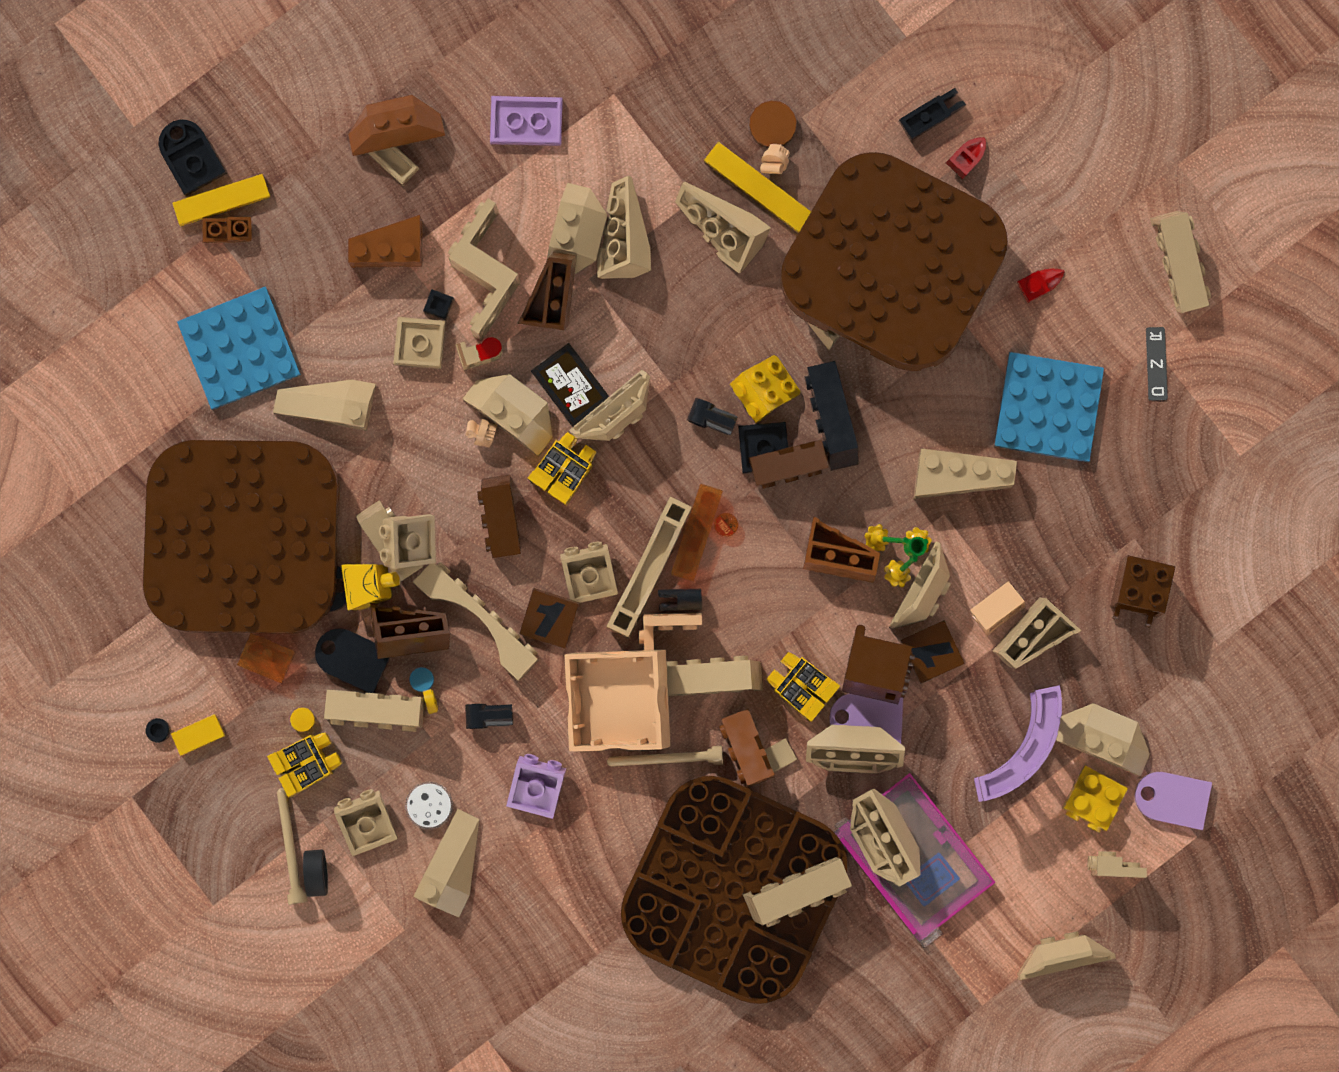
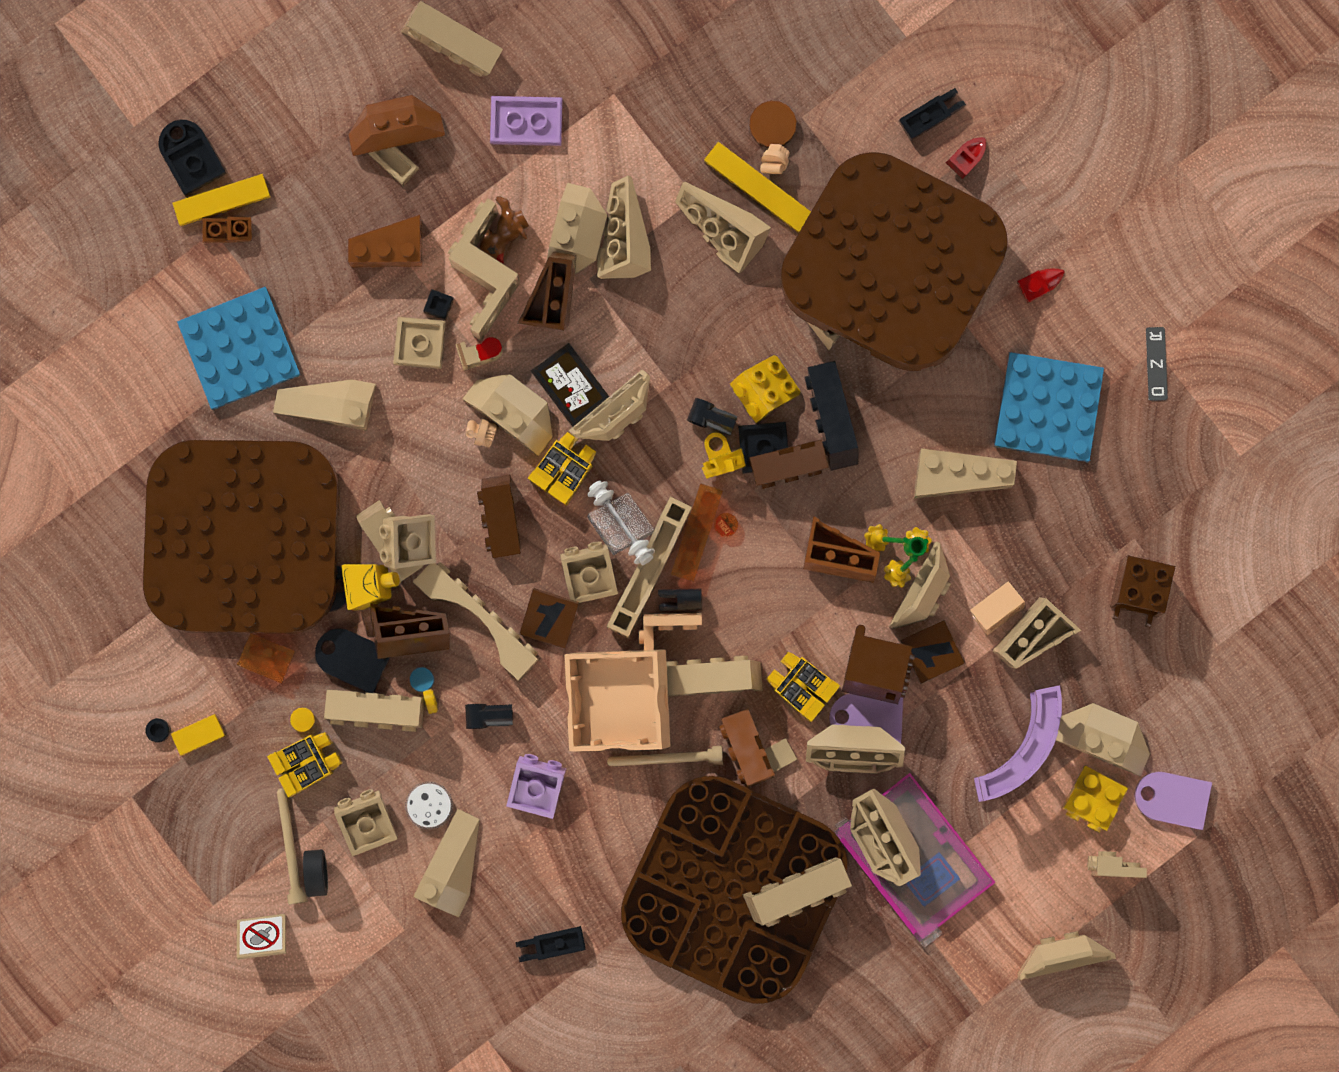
tan wedge [1150,211,1211,313] -> none
none -> piece [237,914,286,960]
none -> tan wedge [401,1,503,77]
none -> dark orange animal [480,196,529,264]
none -> black hinge [515,926,586,963]
none -> clear plate [587,481,655,565]
none -> yellow piece [702,432,746,479]

